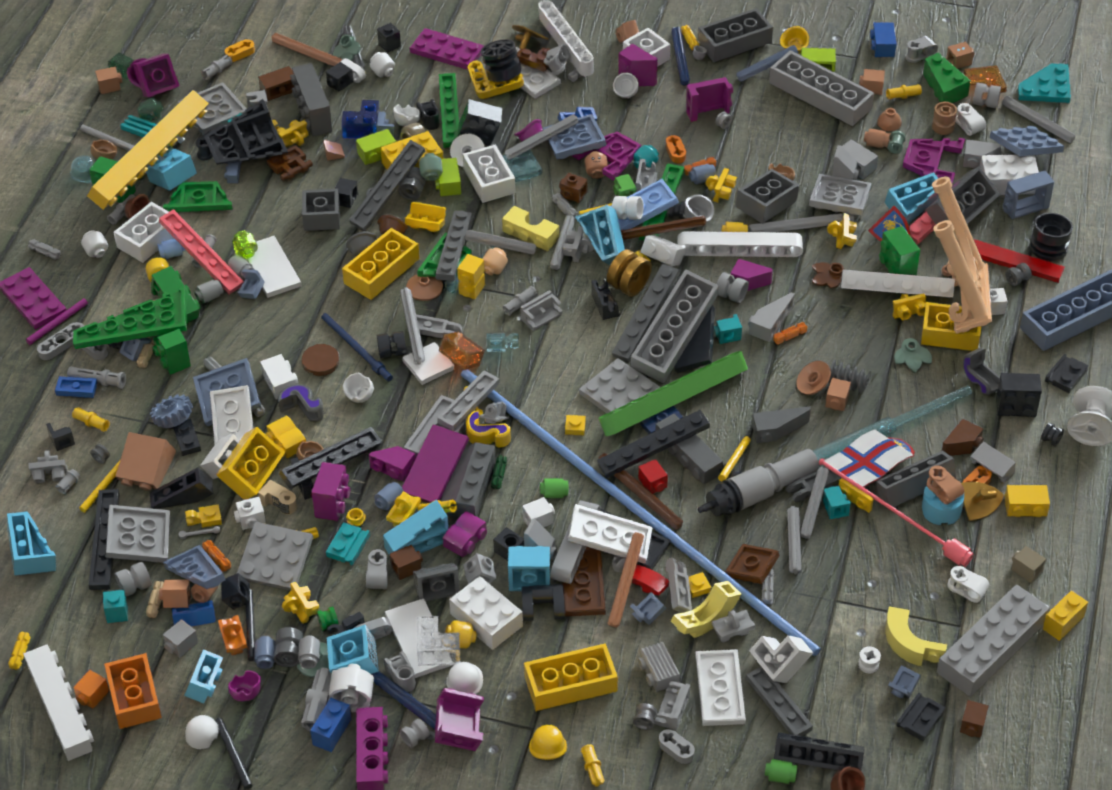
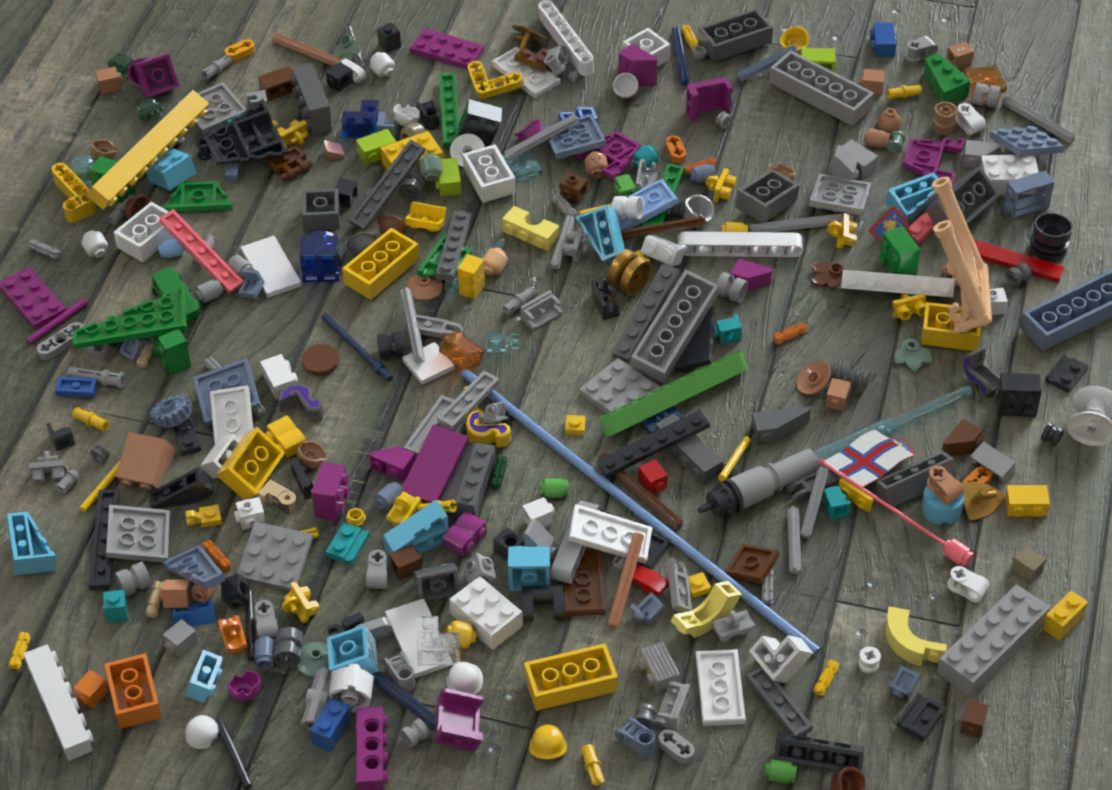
light grey bar [80,125,134,151] -> none
teal tile [120,115,157,137] -> none
yellow head [145,257,169,282] -> none
light grey hinge [178,526,221,539] -> none
clear neon green head [232,231,258,259] -> none
black plate [279,427,382,489] -> none
light grey brick [298,636,320,669] -> none
green wheel [316,606,339,631] -> none
white hair [343,373,374,403] -> none
light grey axle [465,230,536,254] -> none
black wheel [481,39,522,82] -> none
nougat piece [616,20,639,43] -> none
light grey slope [748,292,795,342] -> none
teal plate [1018,63,1071,103] -> none
none -> yellow beam [51,163,97,223]
none -> light grey piece [255,600,278,639]
none -> clear blue piece [299,230,341,282]
none -> sand blue piece [615,717,655,757]
none -> yellow axle [813,660,839,697]

